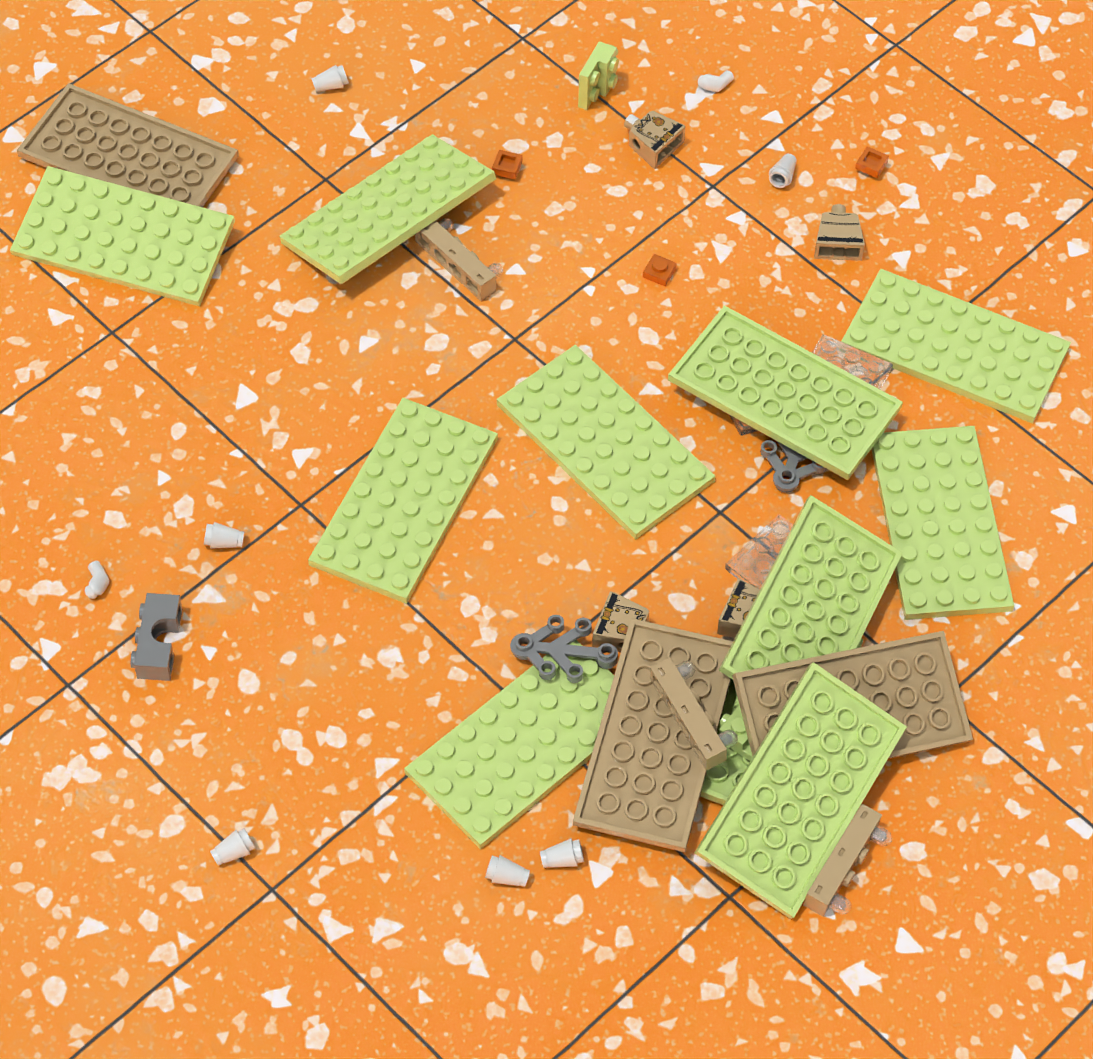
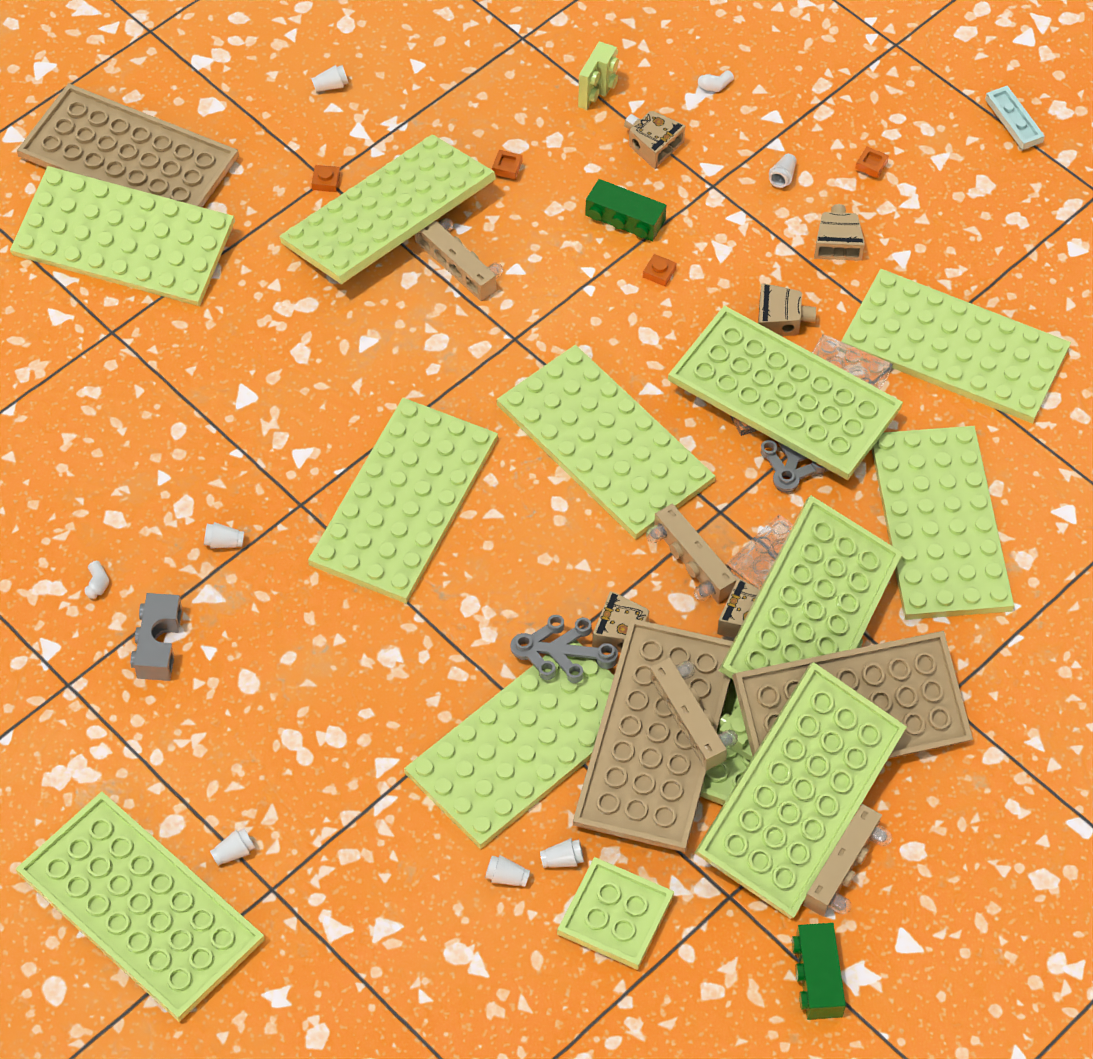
none -> yellowish green plate [16,791,265,1022]
none -> orange plate [311,165,340,192]
none -> yellowish green plate [557,857,674,970]
none -> green brick [585,179,667,241]
none -> tan piece [646,503,737,604]
none -> tan torso [758,283,816,336]
none -> green brick [791,922,846,1020]
none -> light aqua plate [985,86,1045,150]

